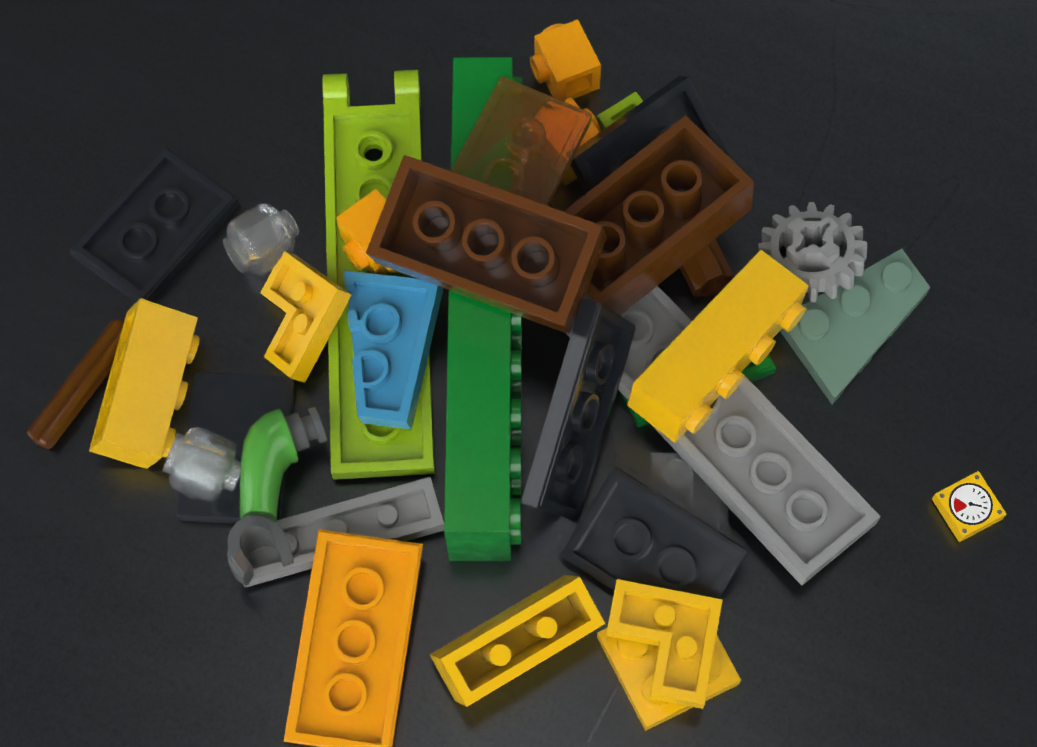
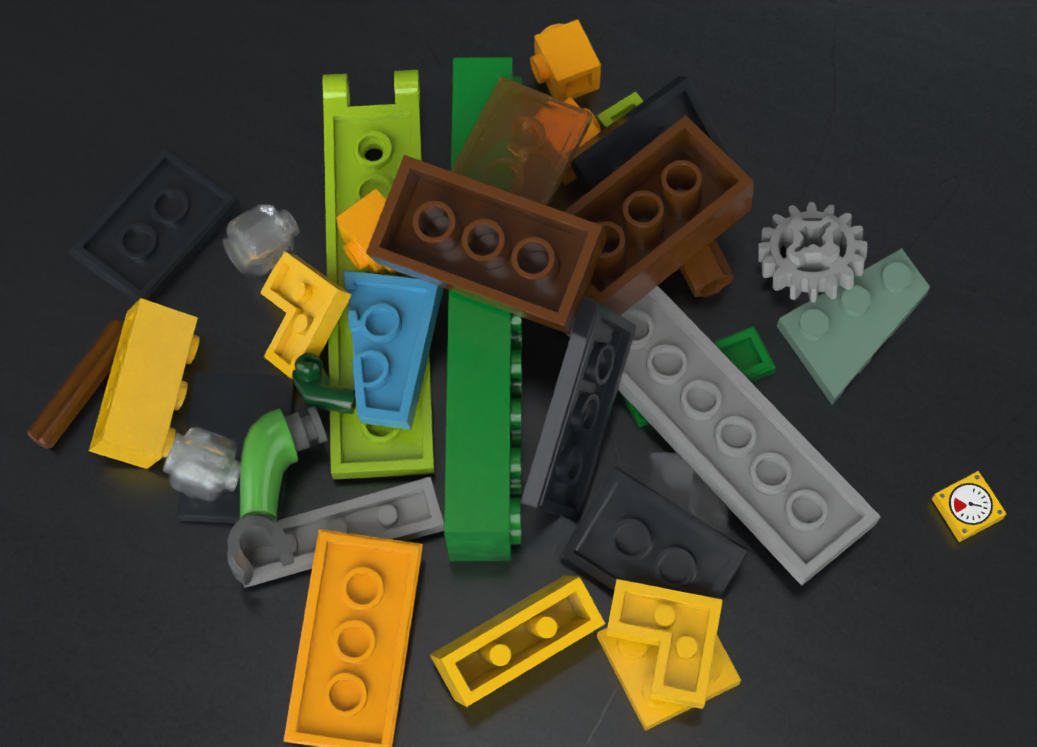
yellow brick [627,250,809,443] -> none
none -> dark green arm [292,353,356,414]

